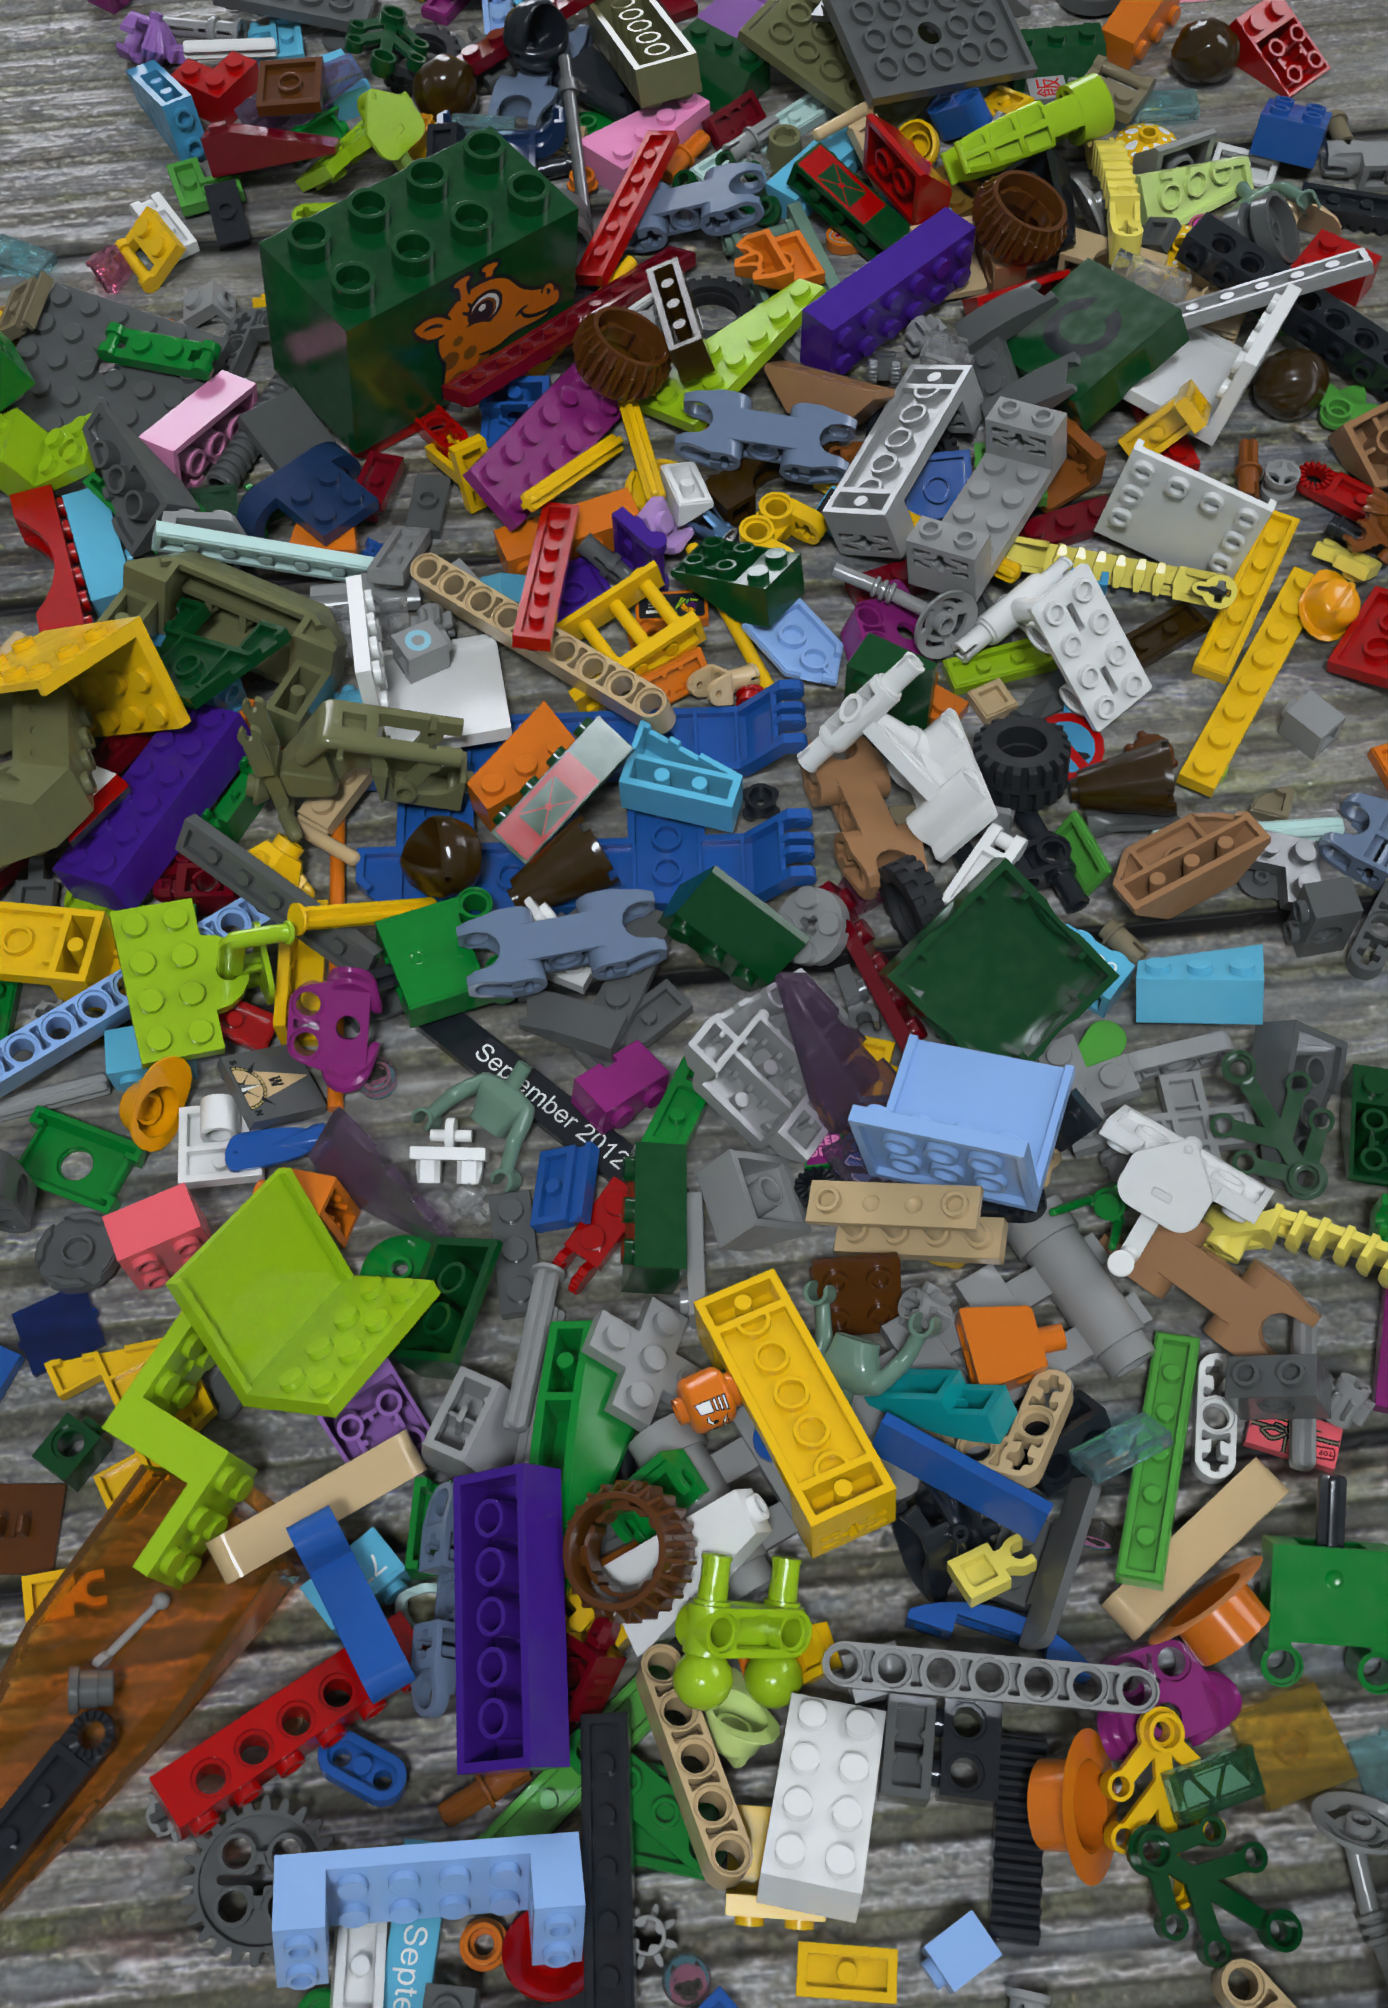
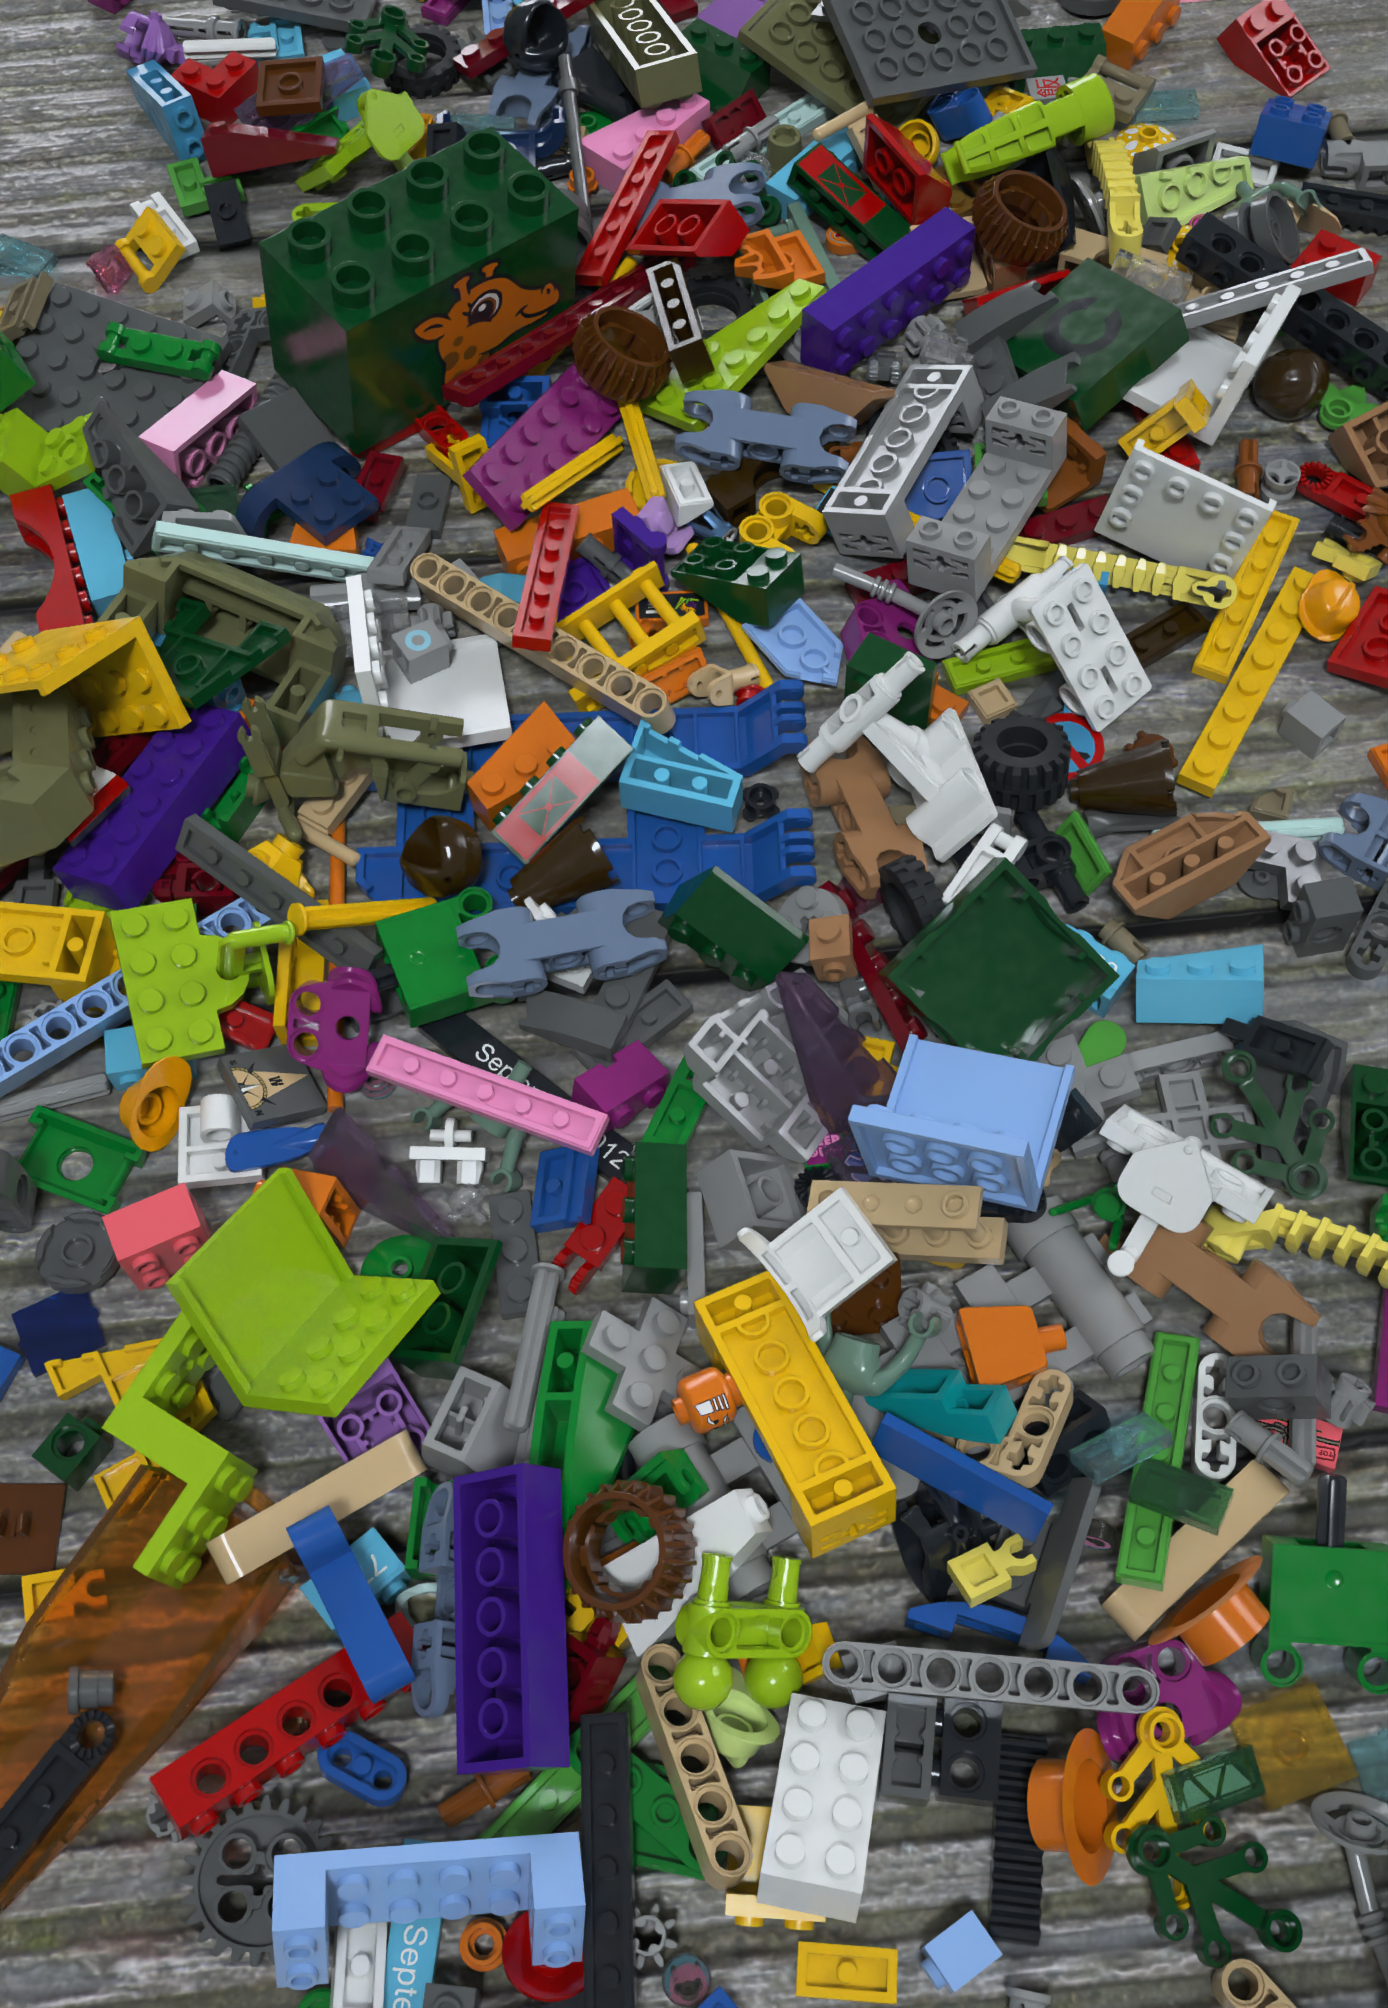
light grey hinge [92,1592,171,1670] -> none
dark brown piece [411,54,478,123] -> none
dark brown piece [1171,17,1241,84] -> none
none -> bright pink tile [366,1034,610,1157]
none -> red slope [625,199,750,257]
none -> white piece [737,1187,898,1342]
none -> medium nougat bracket [809,914,858,982]
none -> clear green tile [1128,1455,1234,1536]
none -> black hinge [1219,1015,1334,1082]
none -> light grey axle [1225,1410,1314,1486]

